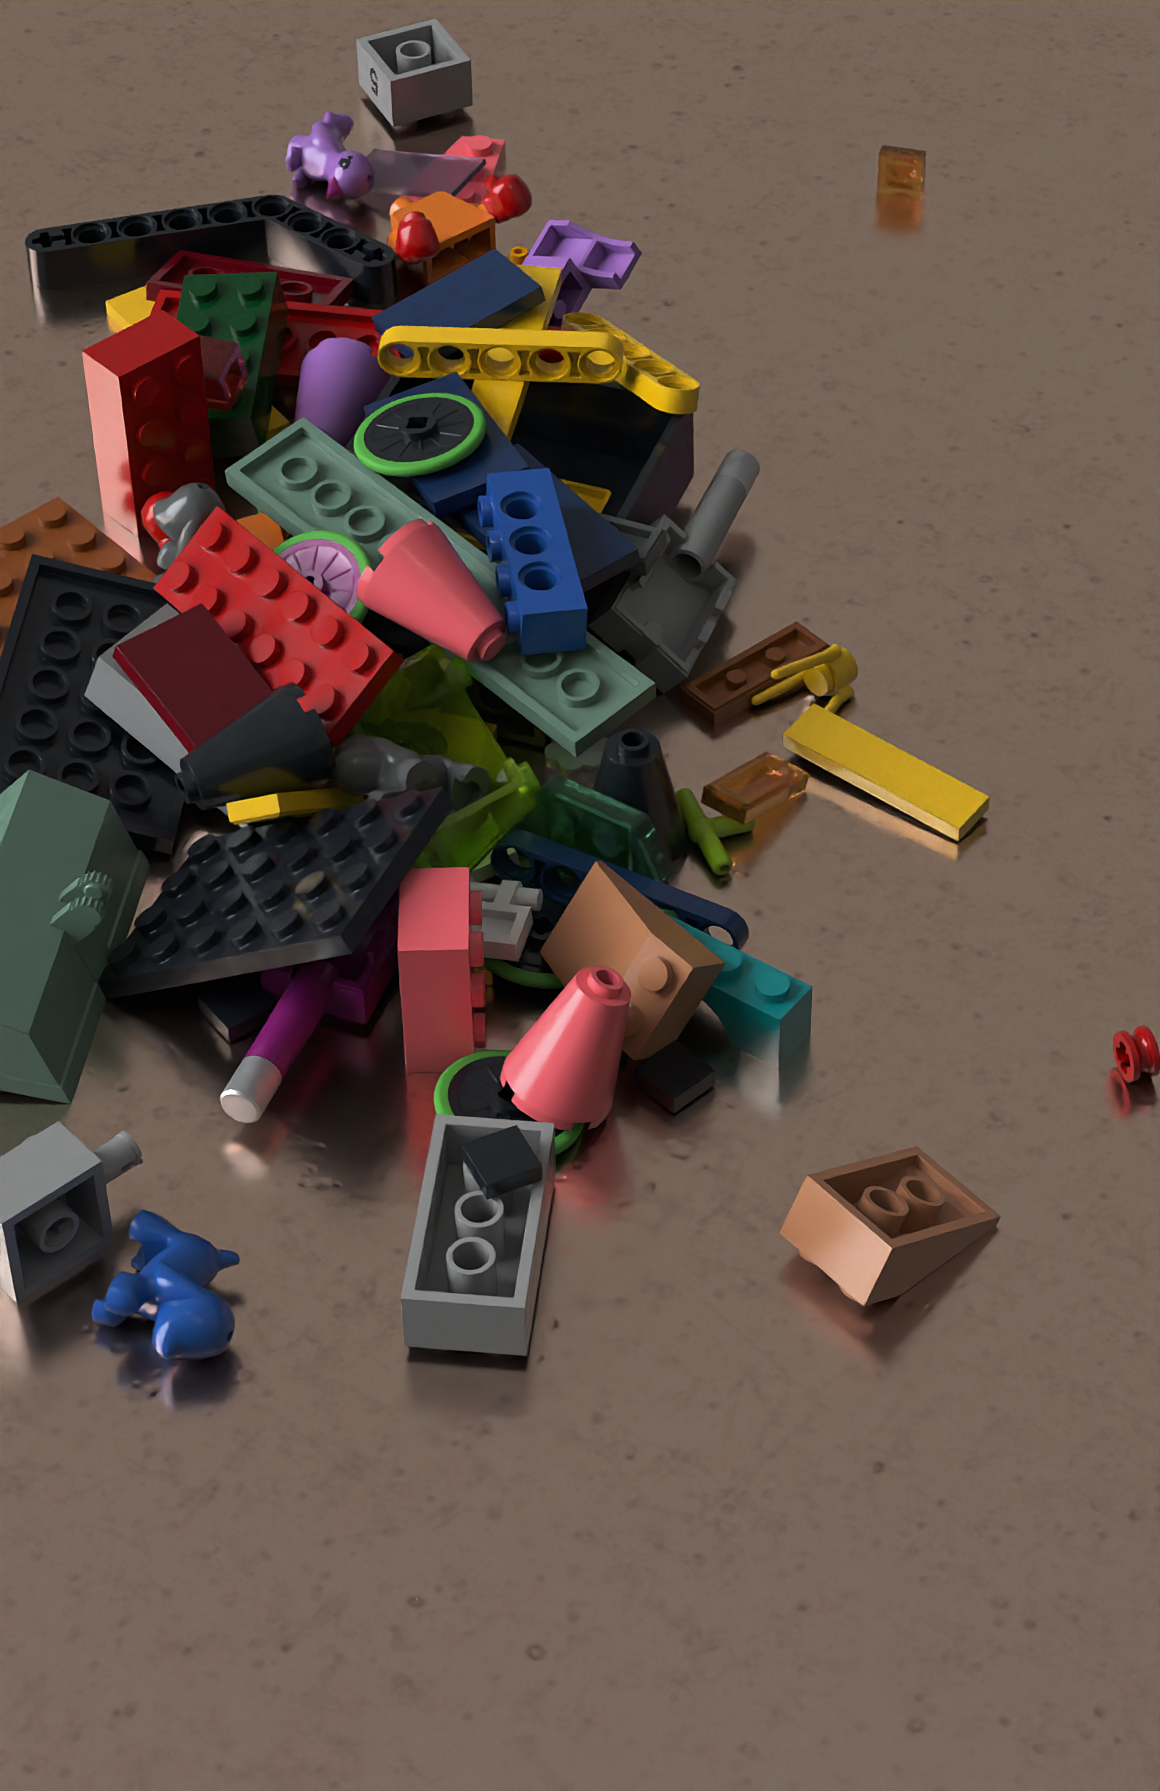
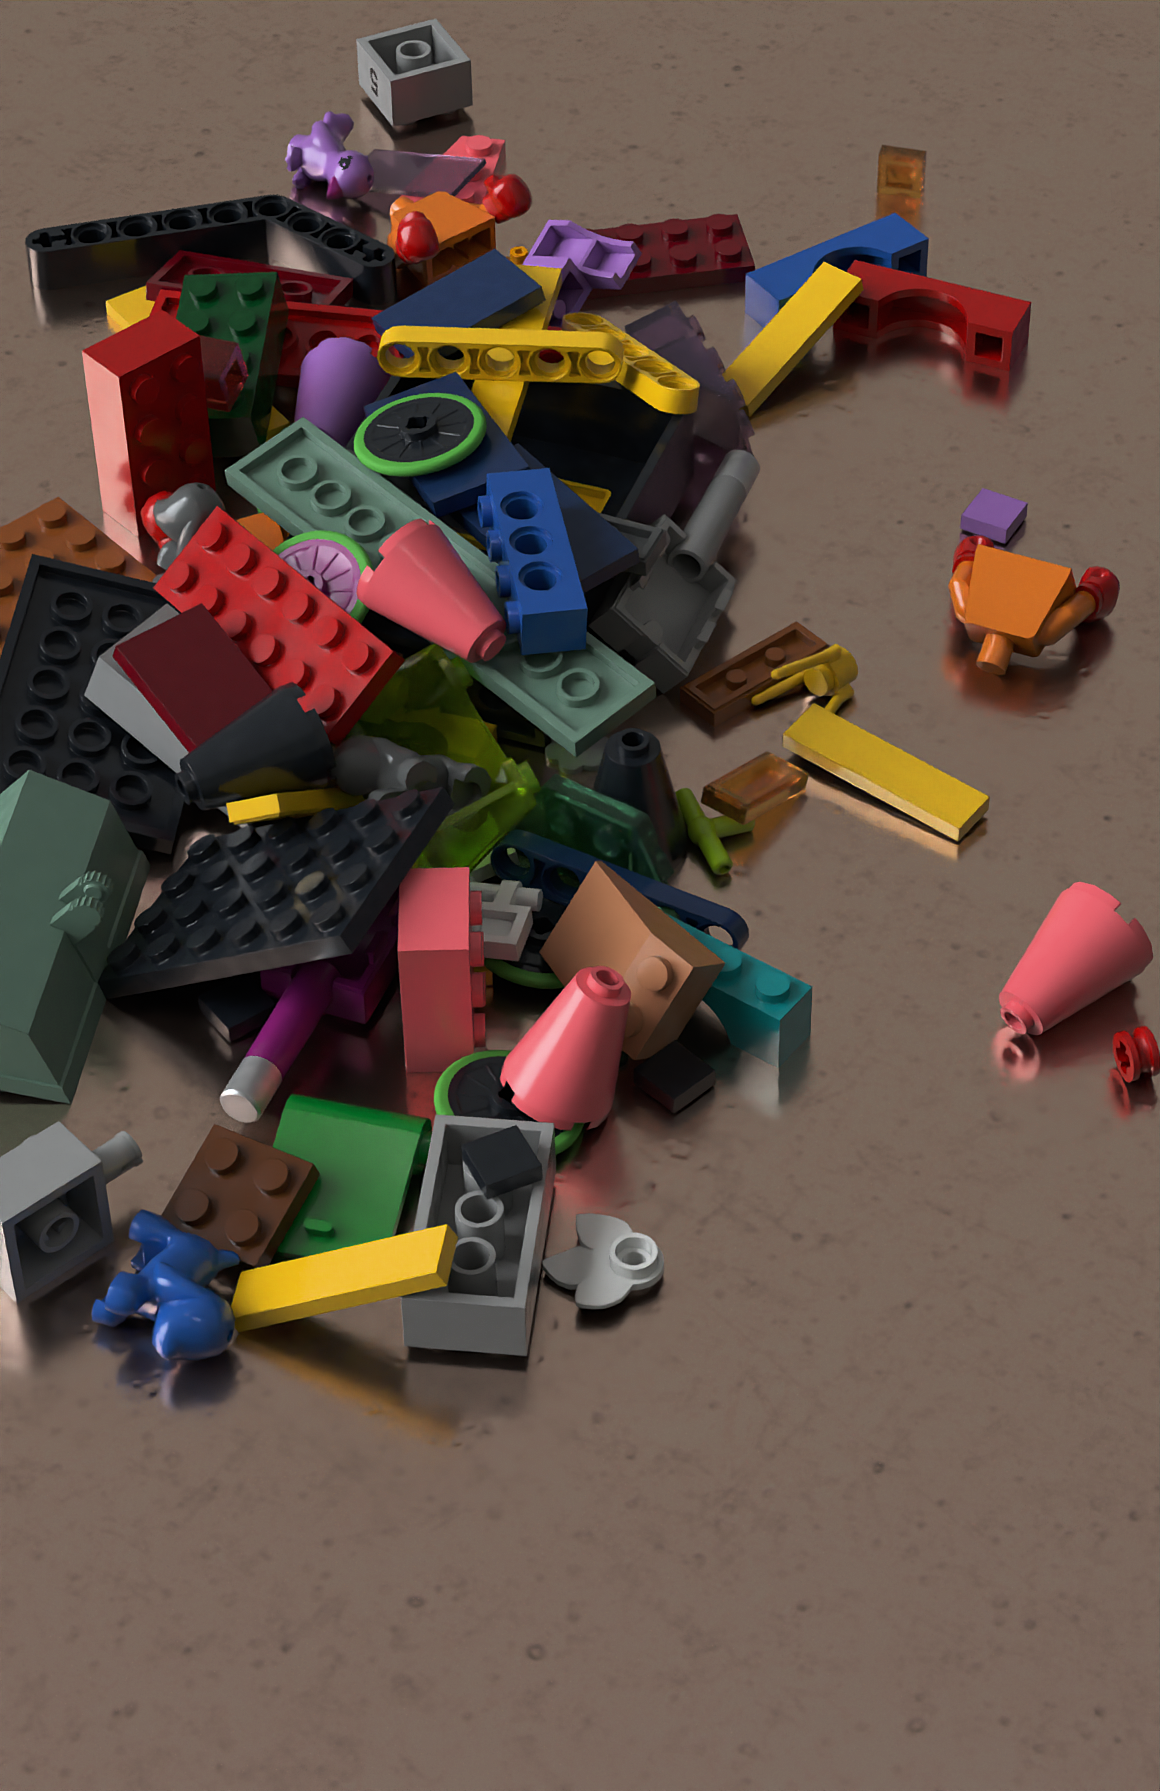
nougat slope [779,1146,1001,1306] -> none
none -> reddish brown plate [161,1124,320,1270]
none -> yellow tile [231,1224,458,1332]
none -> green door [273,1094,432,1259]
none -> white plate [542,1213,664,1309]
none -> dark red plate [585,214,755,300]
none -> clear purple slope [624,301,755,455]
none -> yellow tile [710,262,863,417]
none -> blue arch [745,213,929,328]
none -> red arch [833,260,1031,372]
none -> orange torso [948,535,1120,675]
none -> medium lavender tile [960,488,1028,544]
none -> coral cone [999,882,1153,1035]

